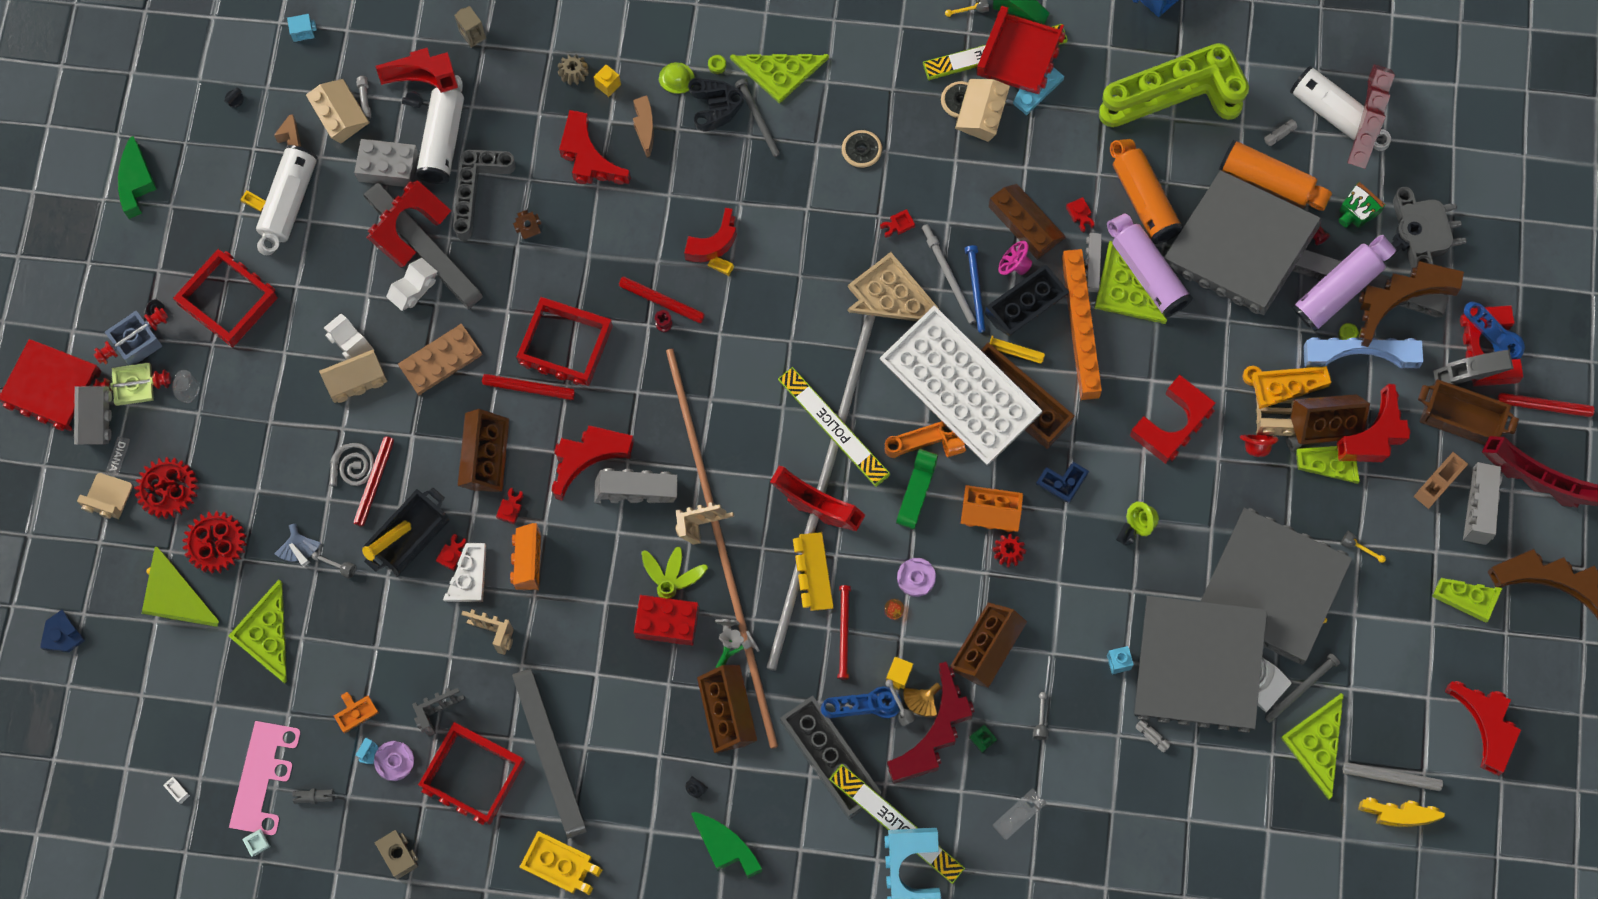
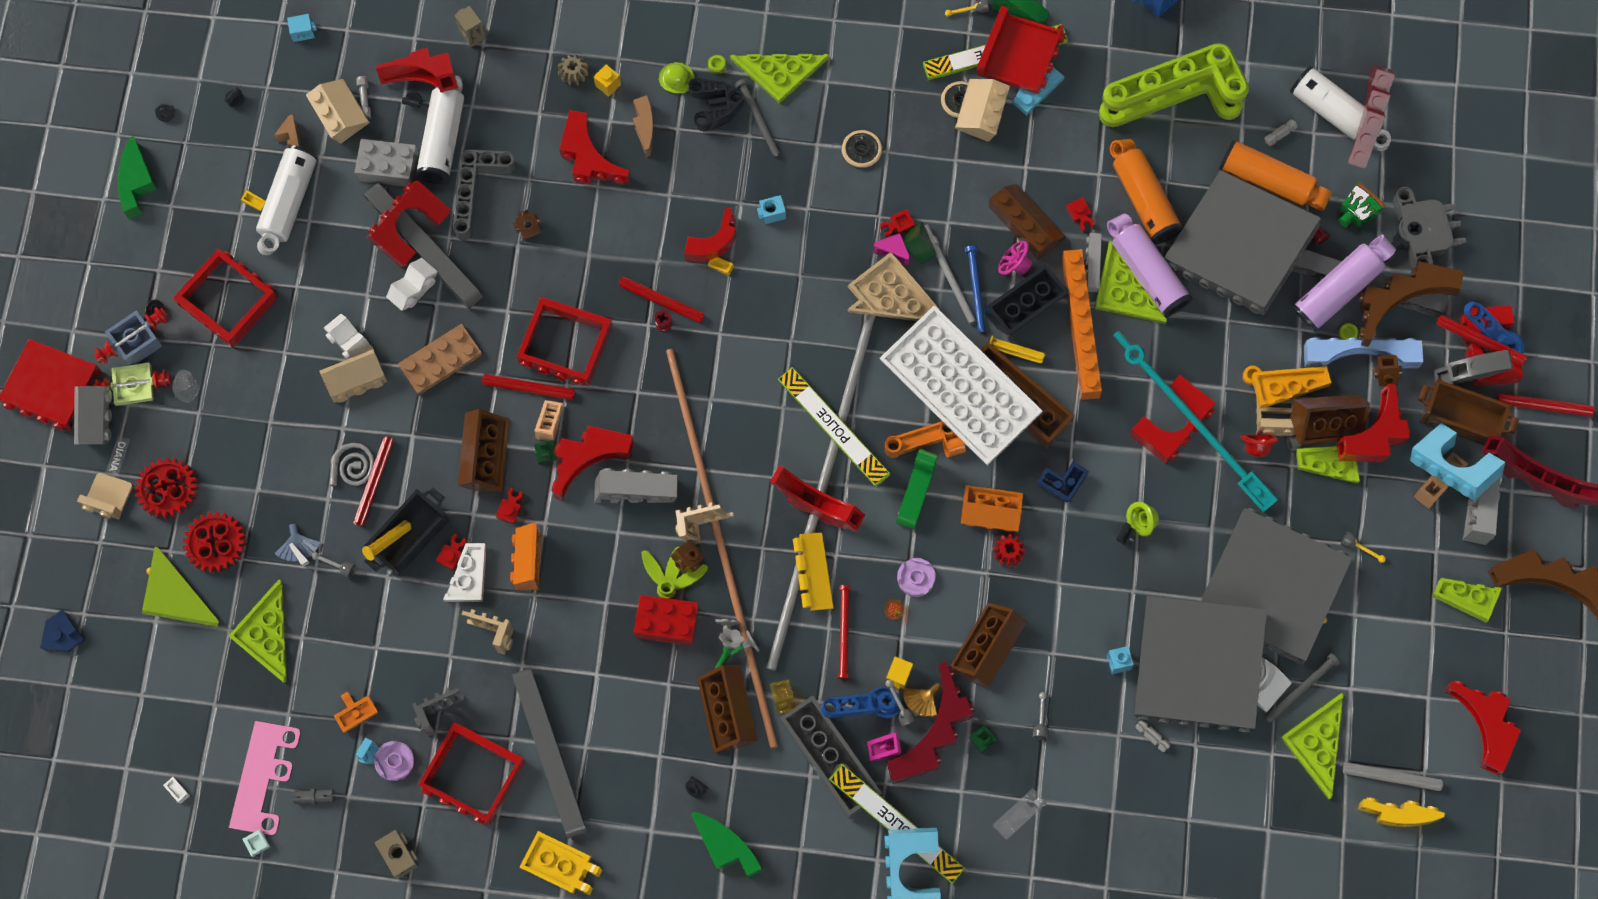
none -> black plate [155,104,175,122]
none -> dark green tile [534,440,557,464]
none -> light nougat slope [535,400,564,442]
none -> reddish brown brick [671,540,704,574]
none -> medium azure brick [757,195,786,224]
none -> clear yellow bracket [770,679,796,714]
none -> dark pink slope [867,732,901,761]
none -> dark pink slope [873,234,909,267]
none -> dark green slope [904,222,937,264]
none -> teal bar [1113,330,1279,512]
none -> reddish brown brick [1374,355,1402,386]
none -> medium azure arch [1410,423,1505,501]
none -> red axle [1436,315,1527,366]

